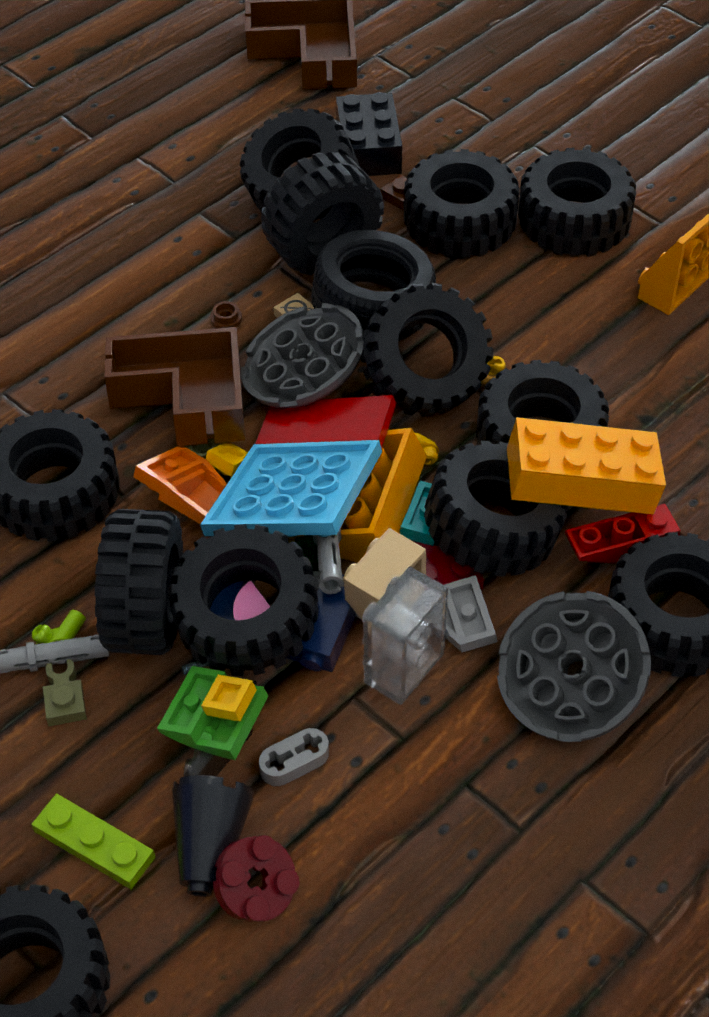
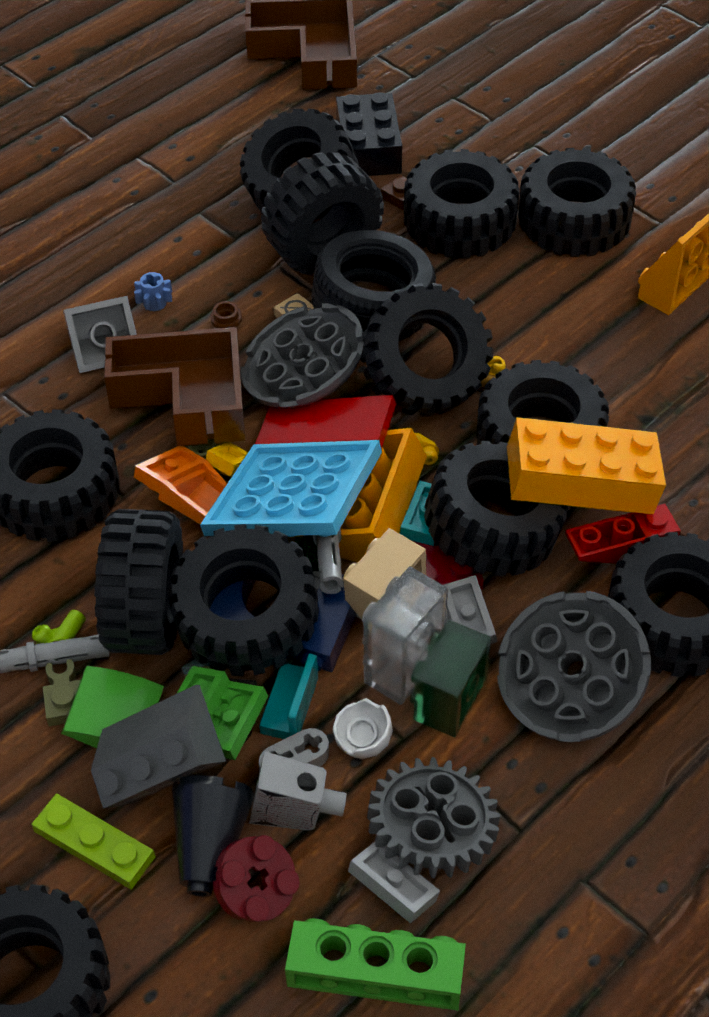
yellow plate [201,674,257,722] -> none
bright pink tile [233,581,270,620] -> none
none -> bright green slope [61,666,164,748]
none -> light grey slope [63,296,137,373]
none -> dark grey slope [91,685,226,809]
none -> medium blue gear [134,272,172,311]
none -> light grey torso [249,752,347,830]
none -> teal panel [259,653,318,739]
none -> bright green brick [285,918,466,1011]
none -> white hair [332,698,393,759]
none -> light grey plate [348,842,440,924]
none -> dark grey gear [367,757,500,878]
none -> clear green brick [410,619,491,737]

